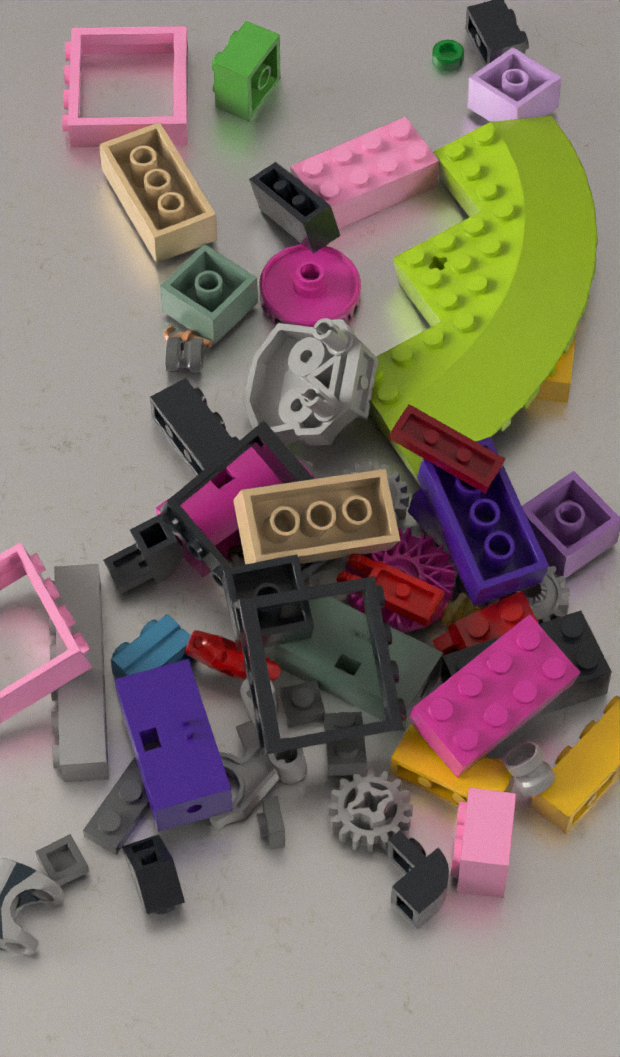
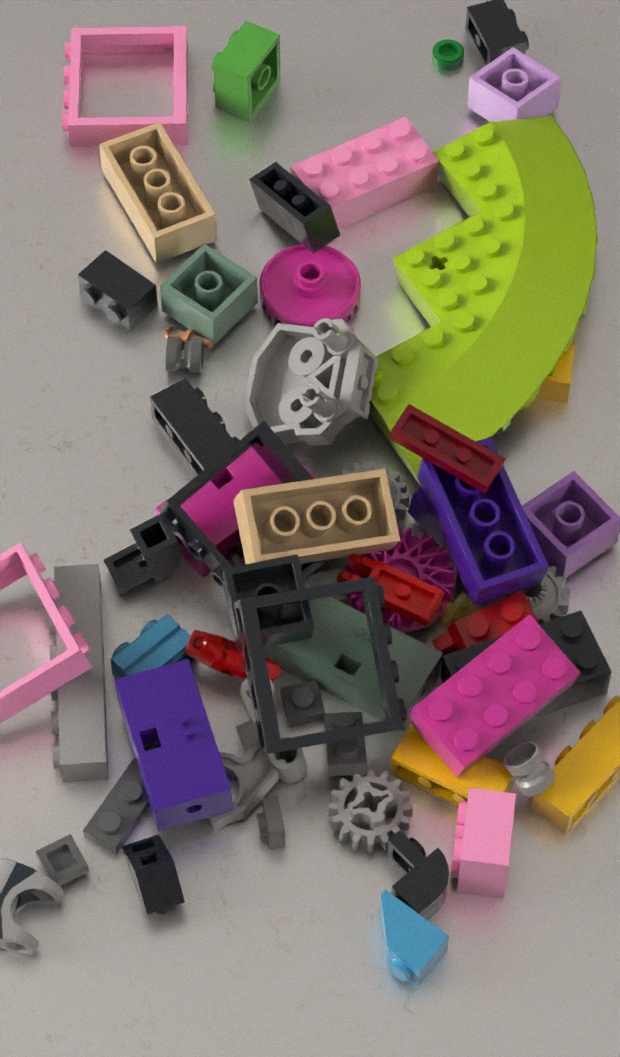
none -> black brick [78,250,158,331]
none -> dark azure slope [380,889,449,987]

